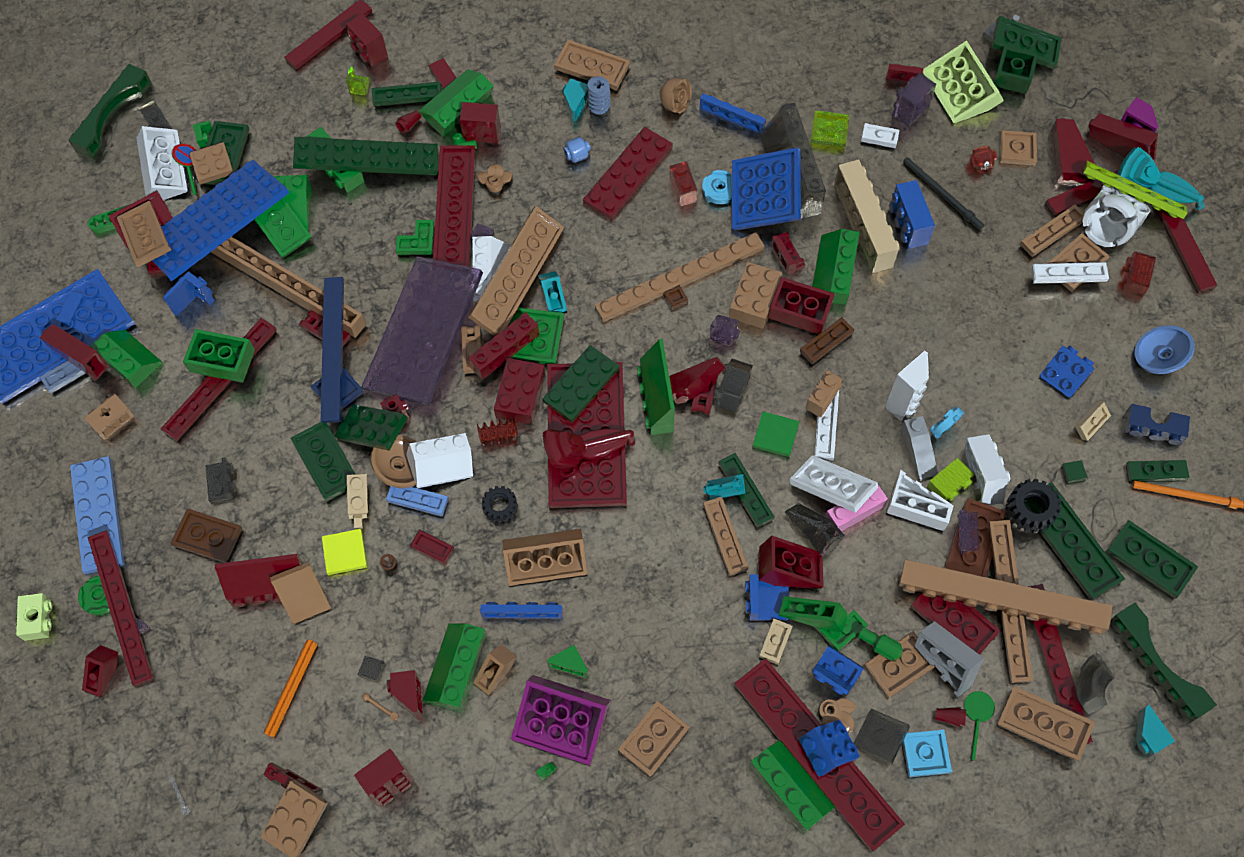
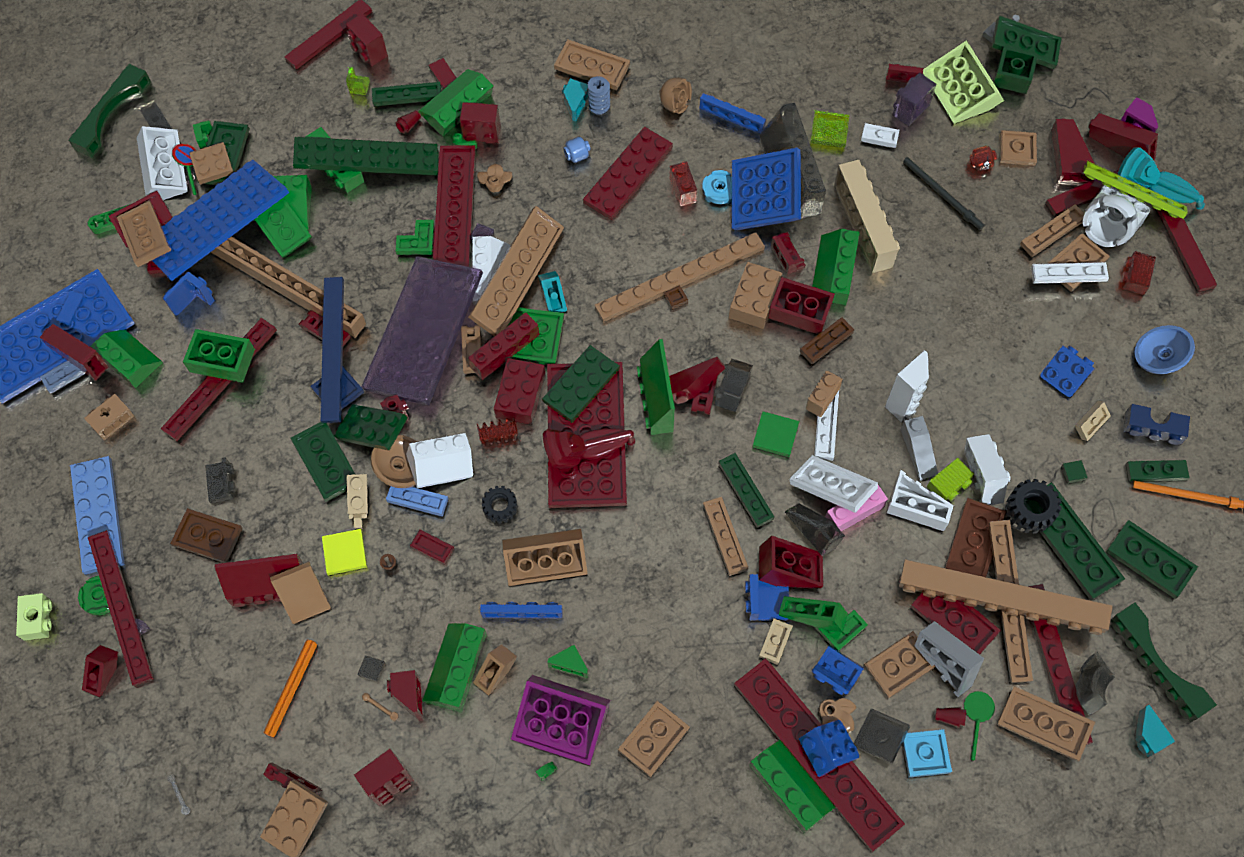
teal hinge [703,474,746,500] -> none
clear purple brick [710,314,740,346] -> none
green arm [858,627,903,661] -> none
blue brick [889,180,935,249] -> none
medium azure plate [929,406,965,440] -> none
clear purple hinge [957,510,979,554] -> none

